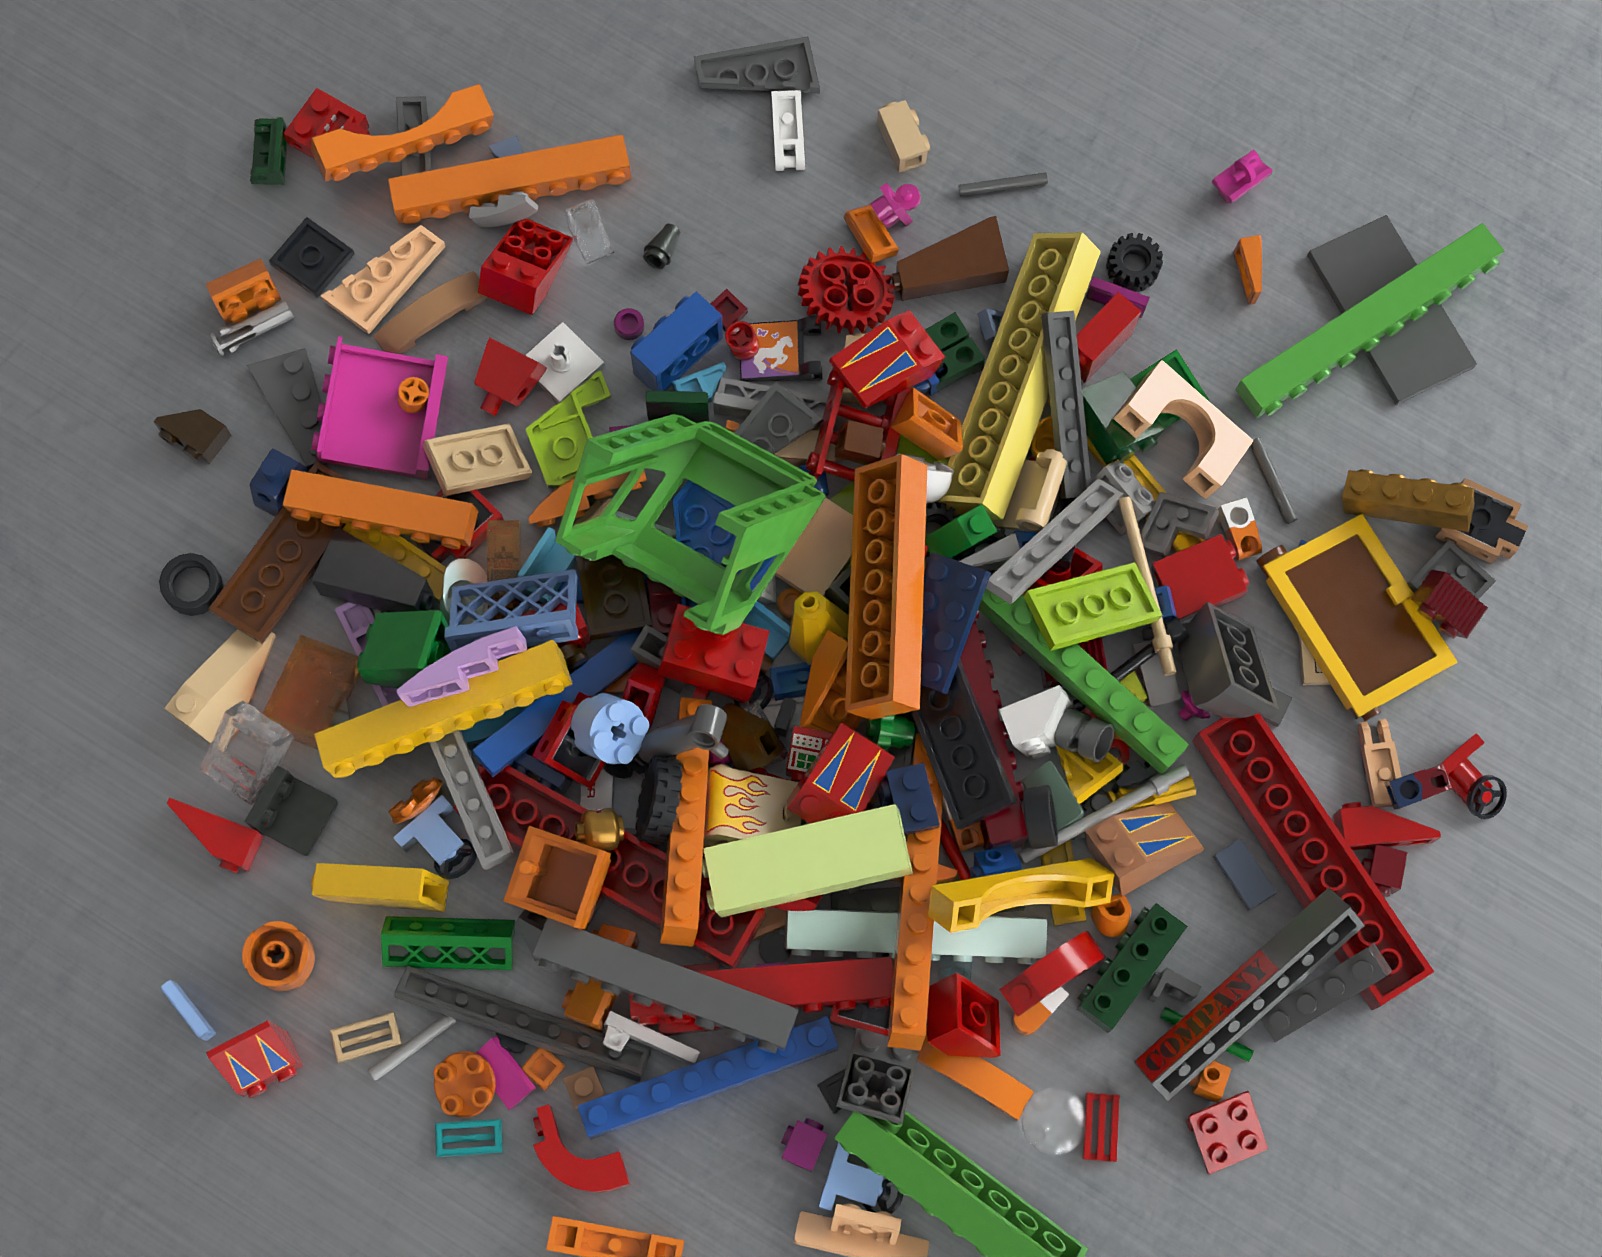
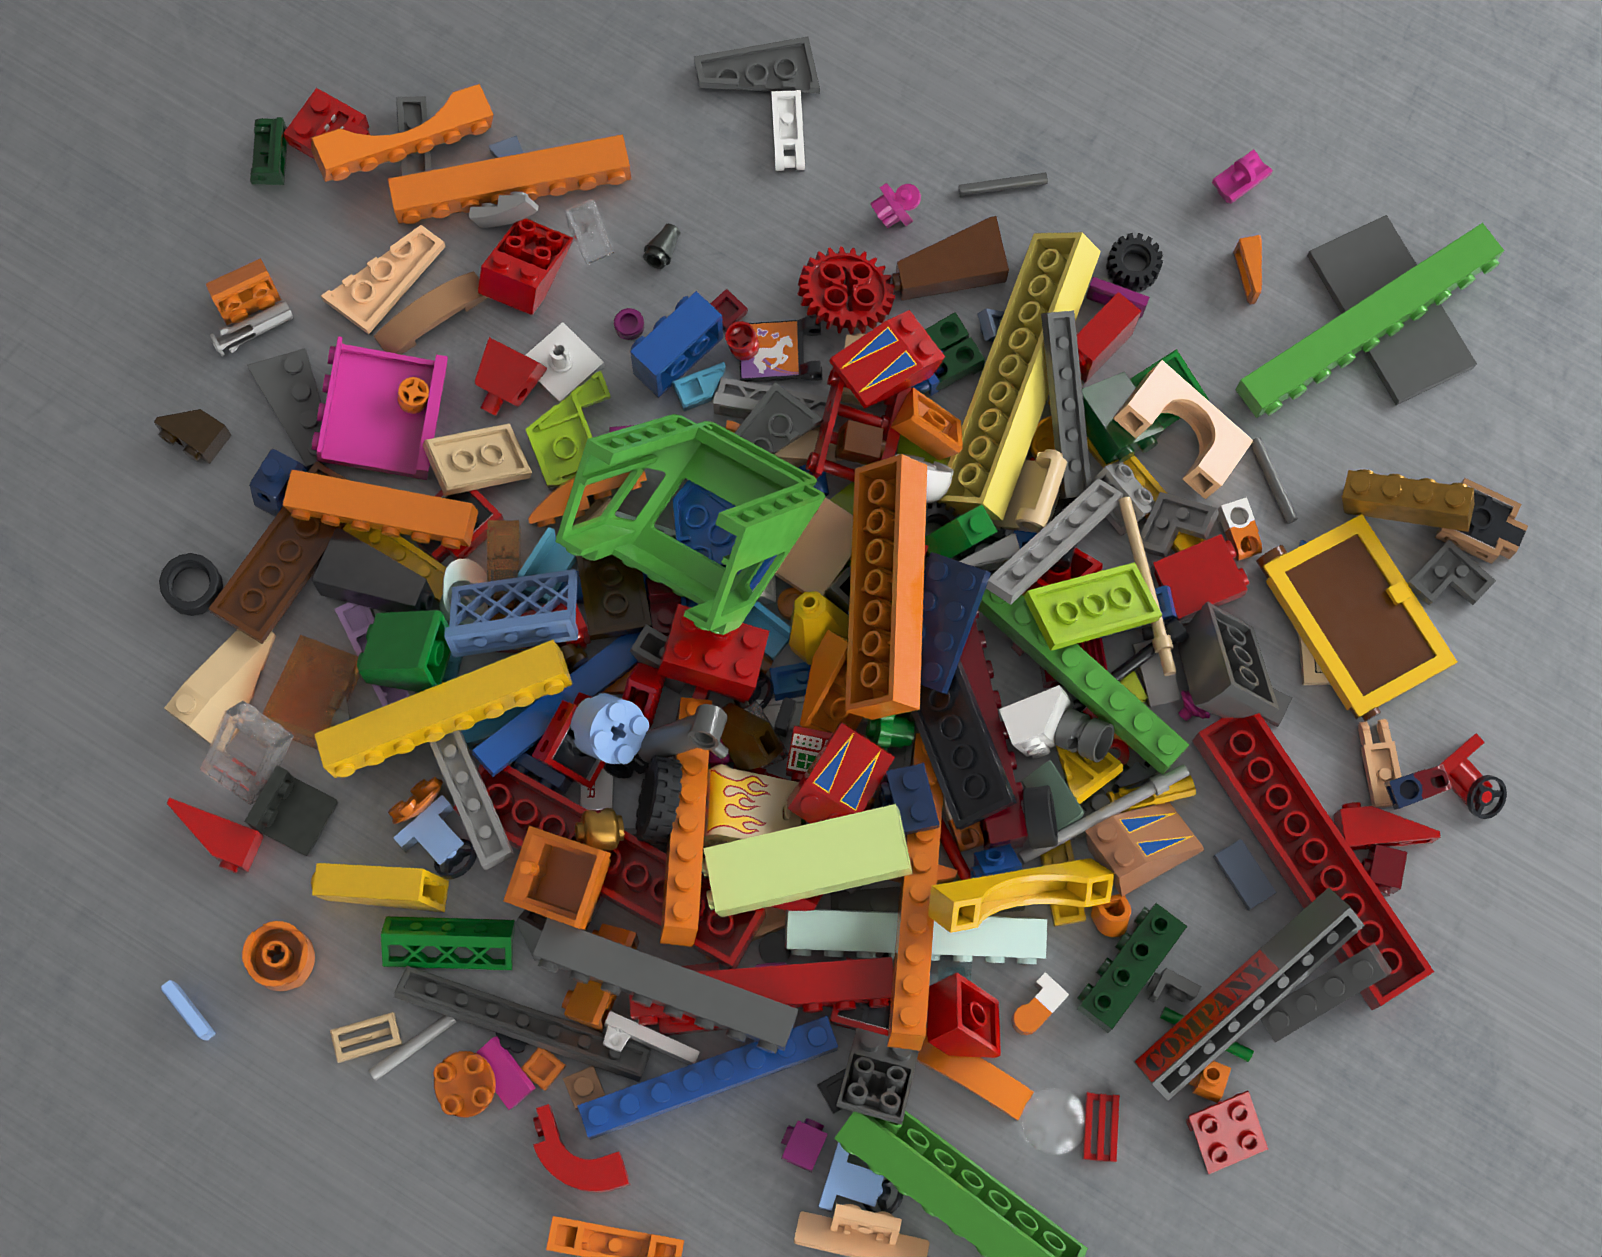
red slope [206,1020,303,1098] -> none
black tile [269,217,355,298] -> none
lavender slope [397,626,528,707] -> none
teal tile [435,1119,503,1157] -> none
dark green tile [646,391,709,424] -> none
orange tile [844,205,899,263] -> none
tan brick [877,100,930,173] -> none
red arch [999,931,1106,1016] -> none
dark red brick [1411,570,1488,639] -> none

